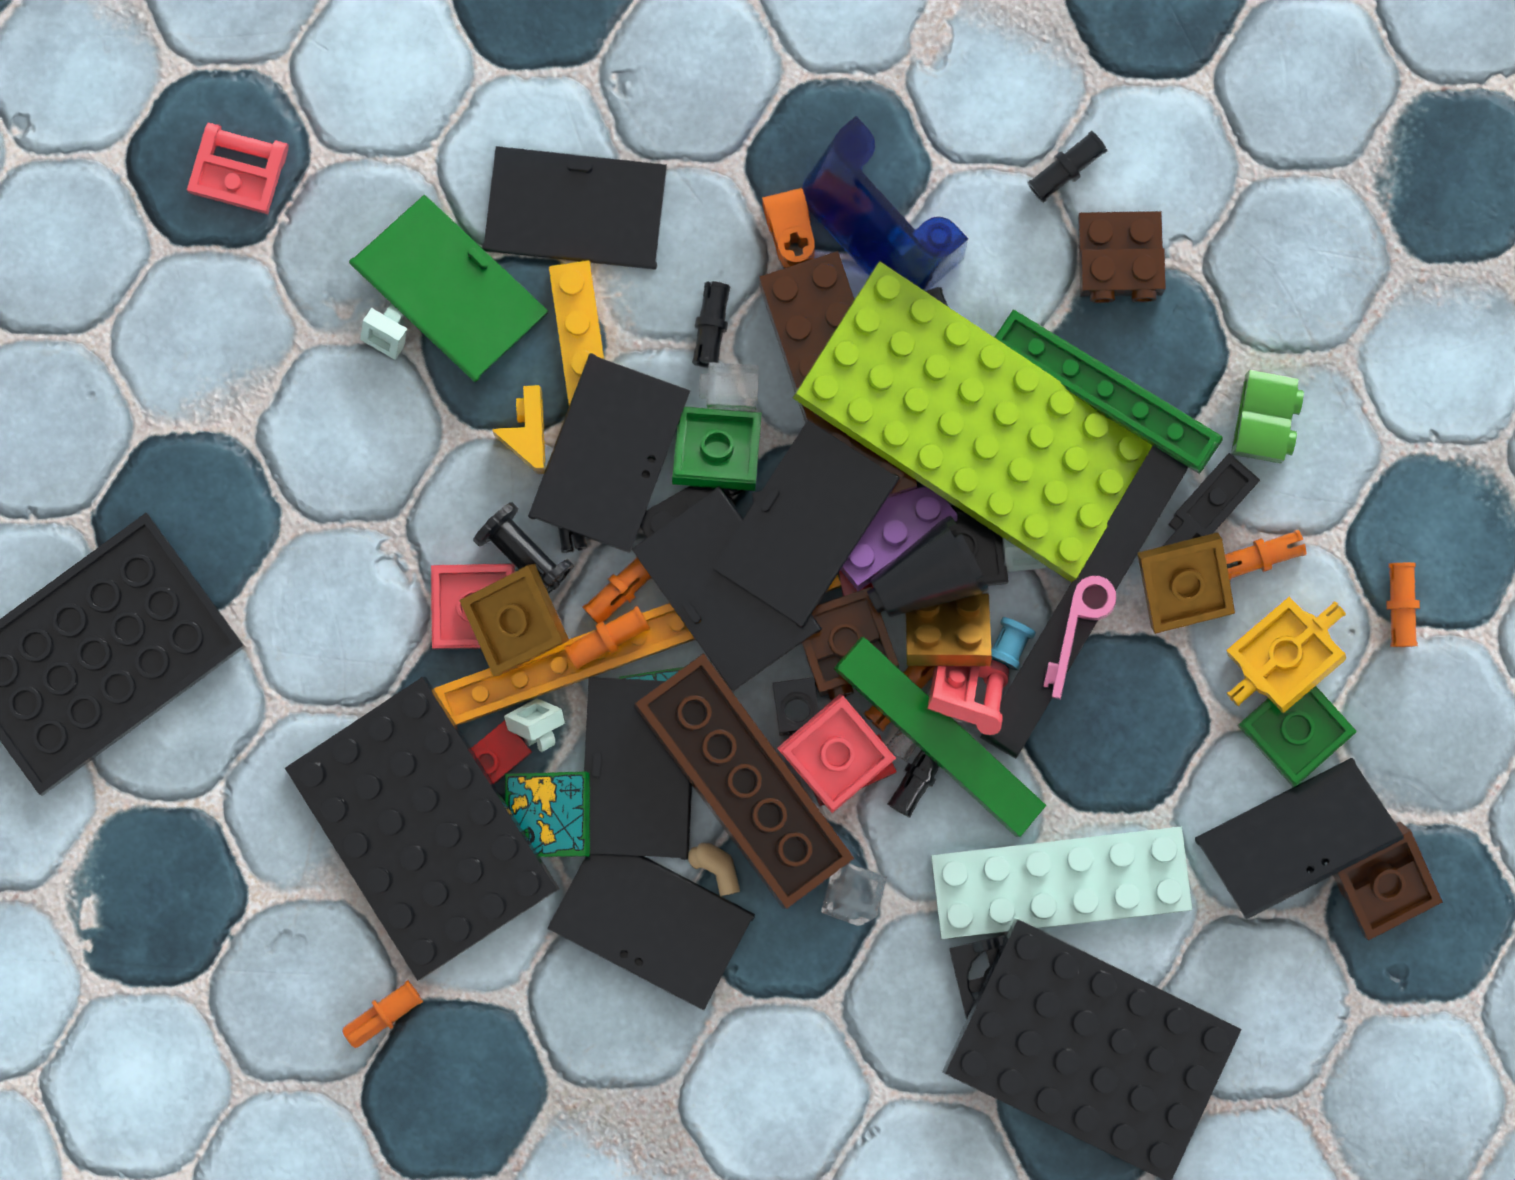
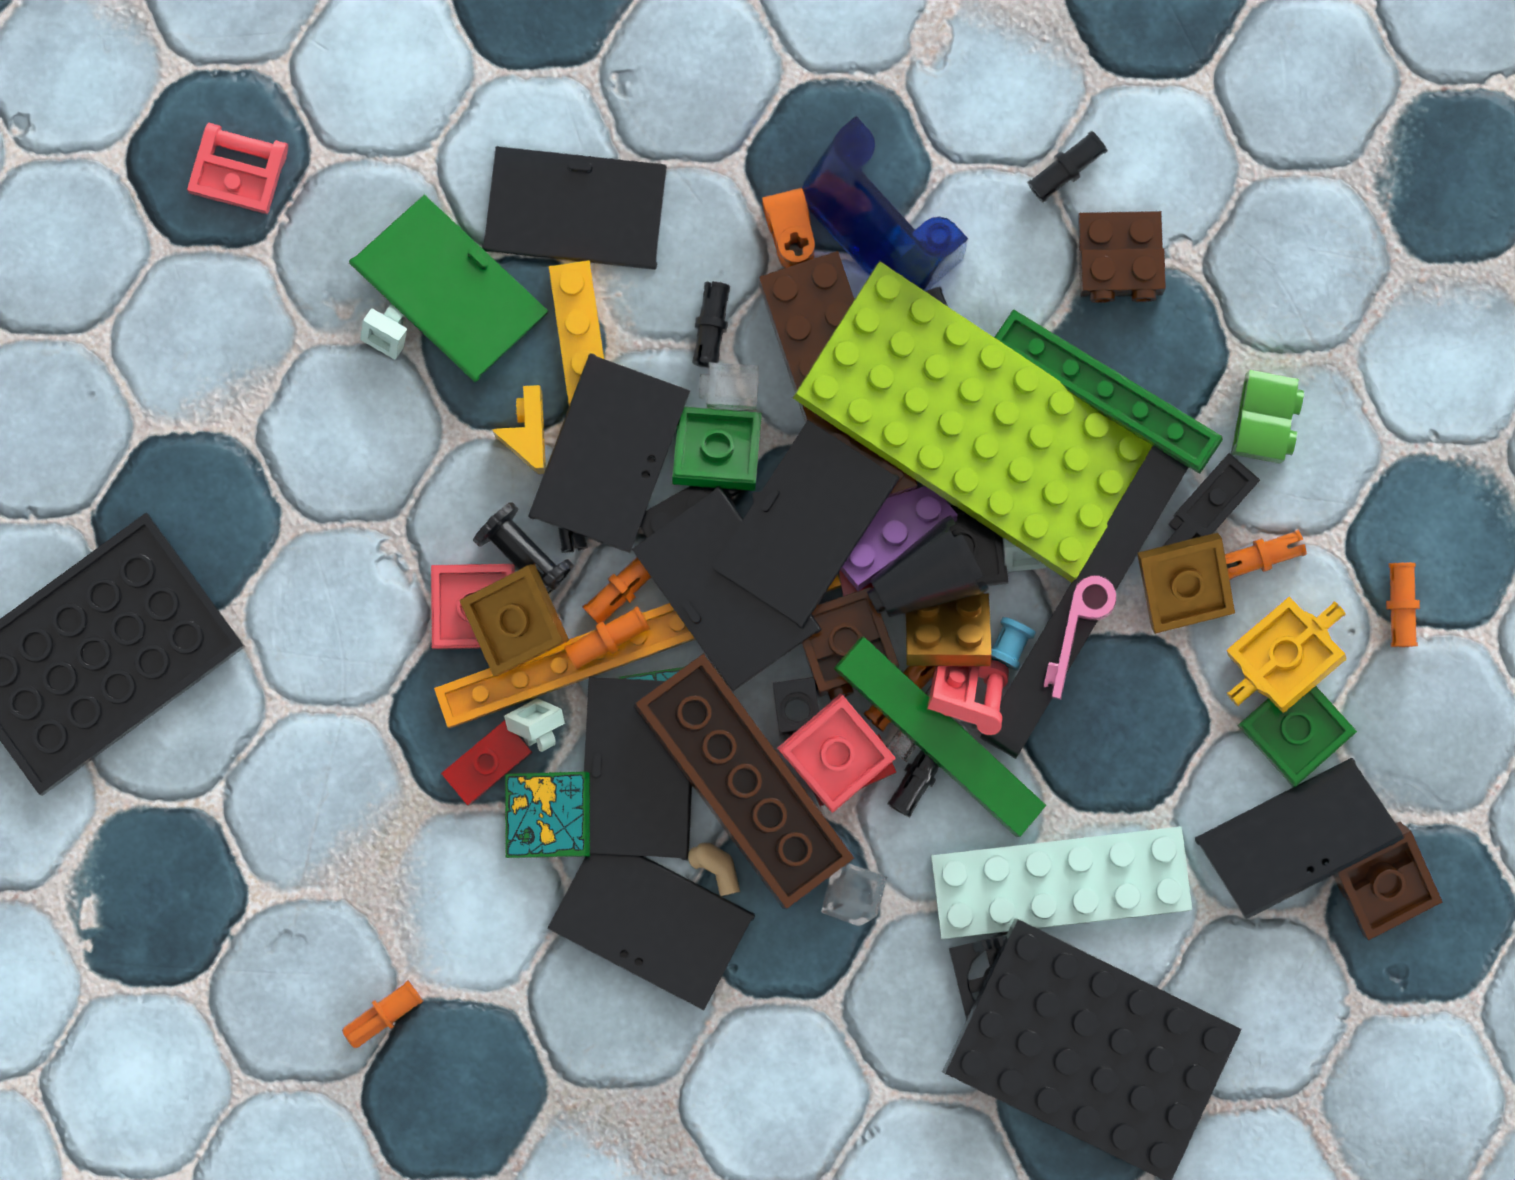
black plate [285,677,560,981] -> none

